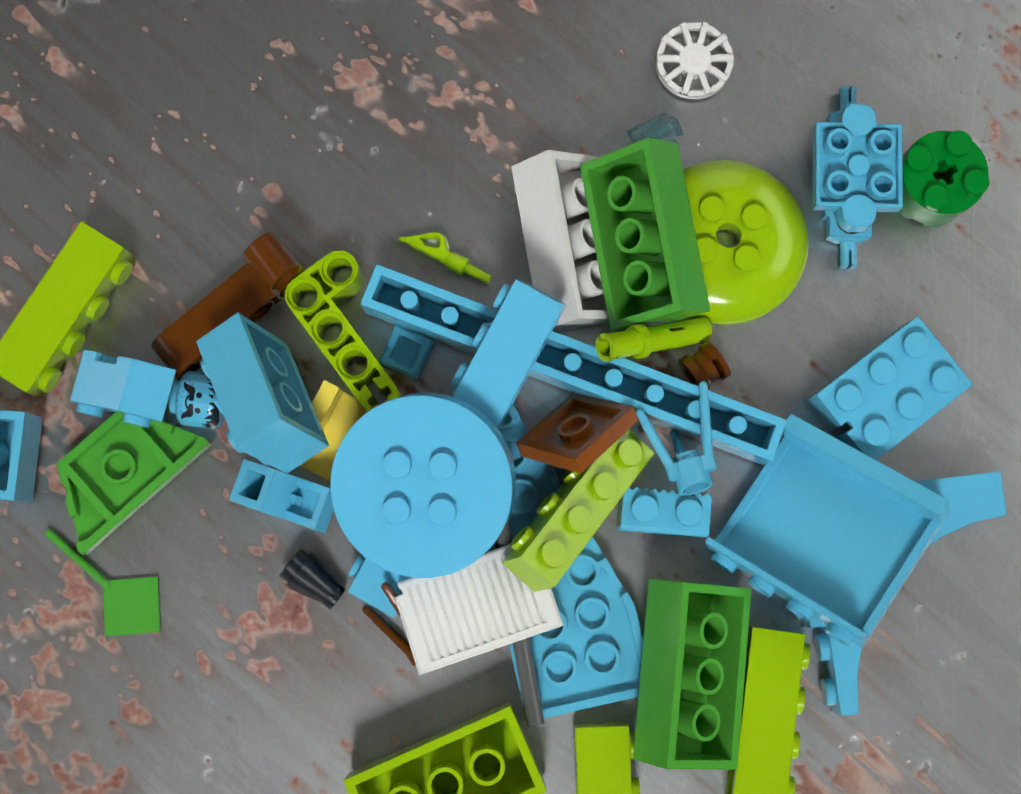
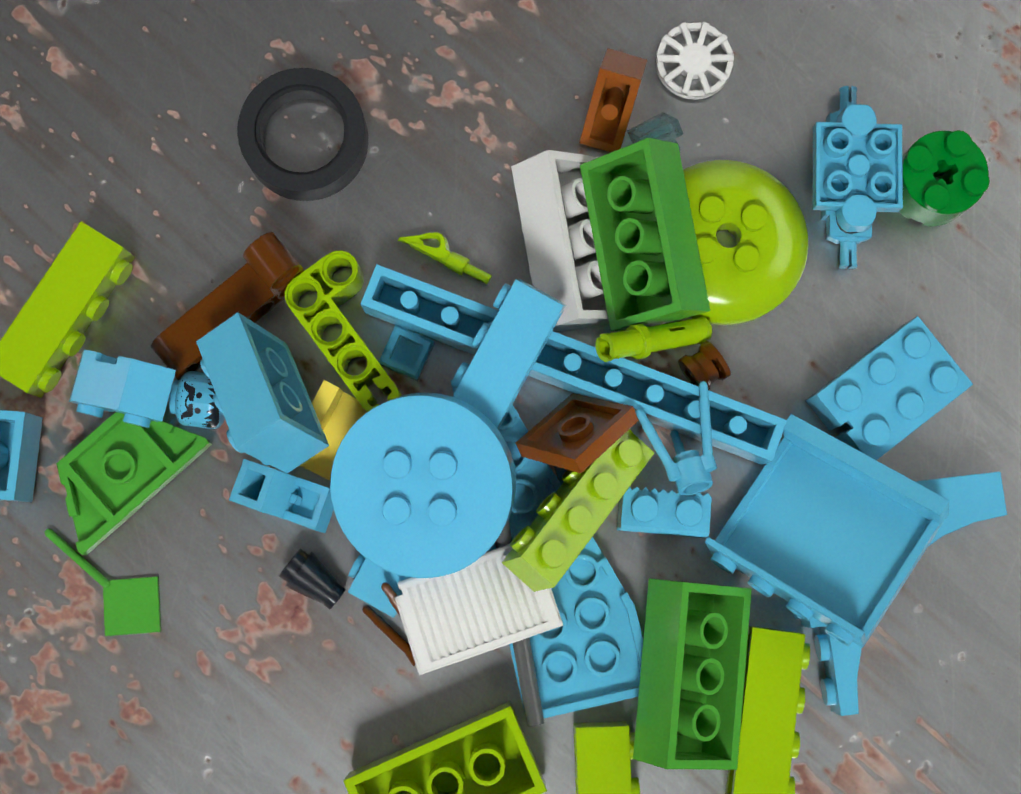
none -> black tyre [237,68,368,201]
none -> dark orange slope [579,48,647,152]

